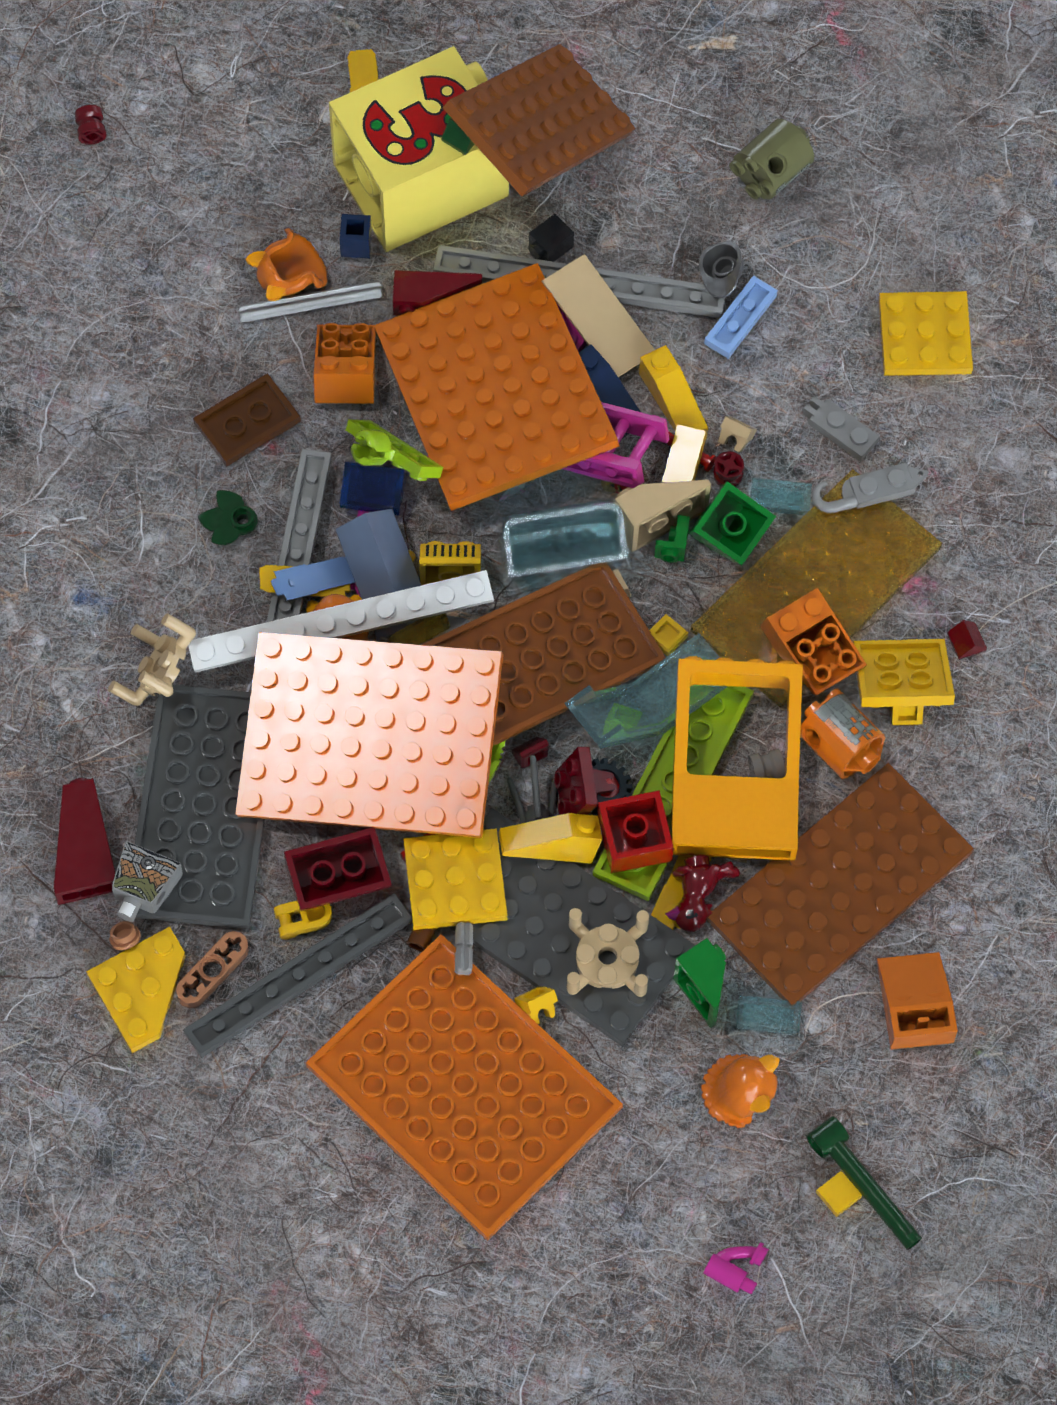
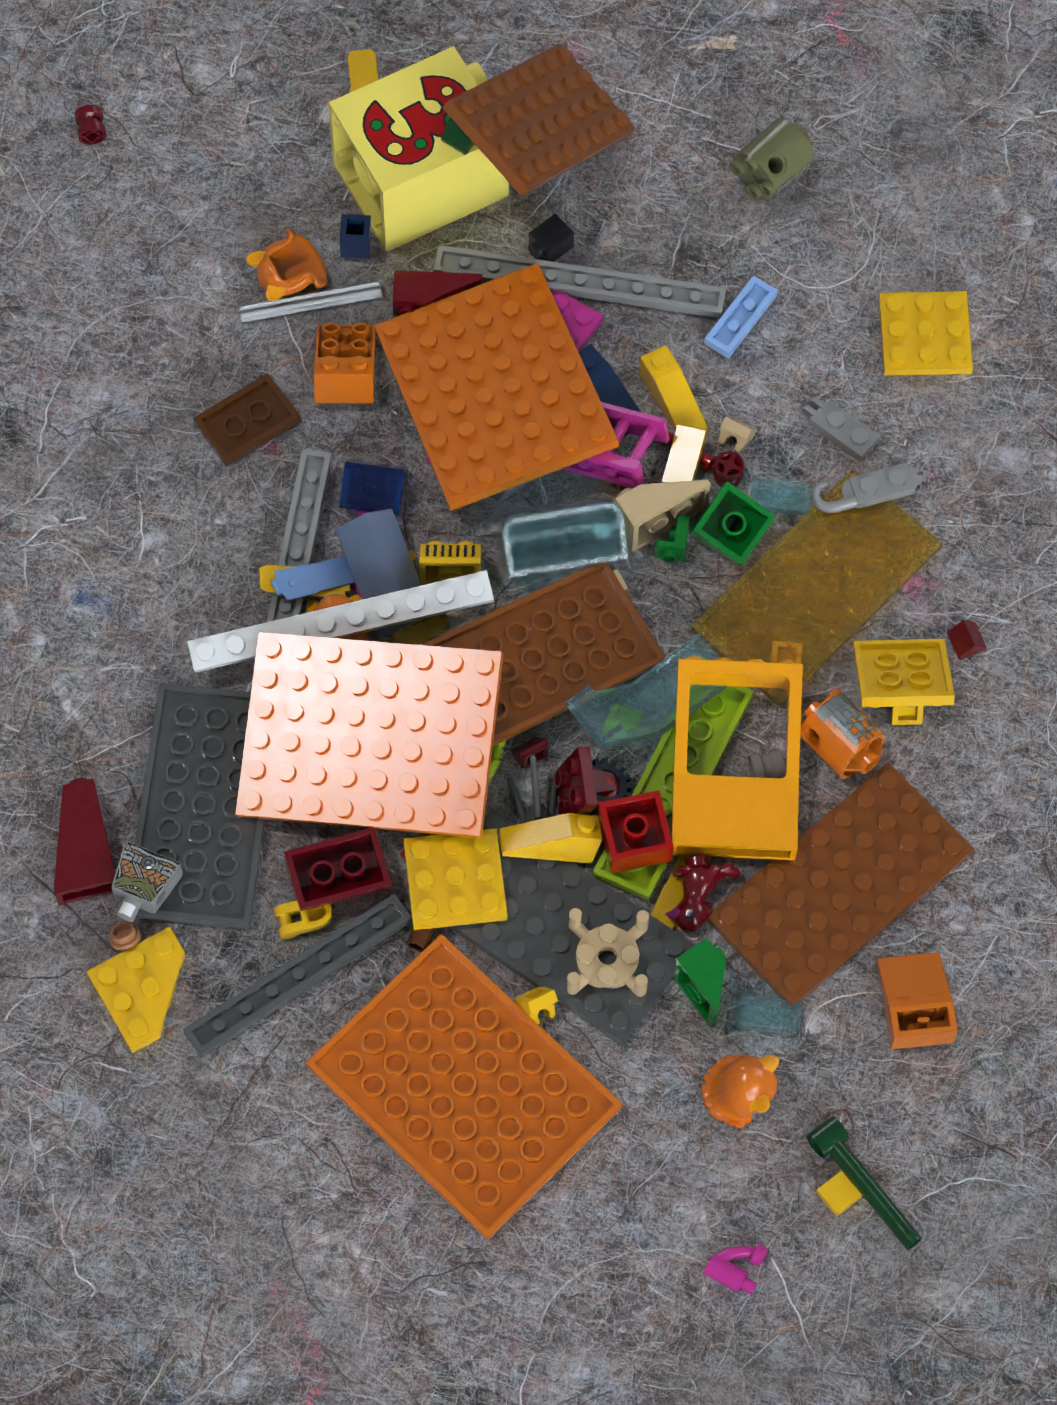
tan plate [108,613,196,706] -> none
nougat beam [176,931,249,1008] -> none
dark green plate [198,490,258,545] -> none
lime plate [345,419,443,481] -> none
light grey piece [455,922,473,975] -> none
tan piece [541,254,655,378] -> none
yellow tile [649,614,689,657] -> none
flat silver piece [699,241,743,298] -> none
orange slope [760,588,867,696] -> none

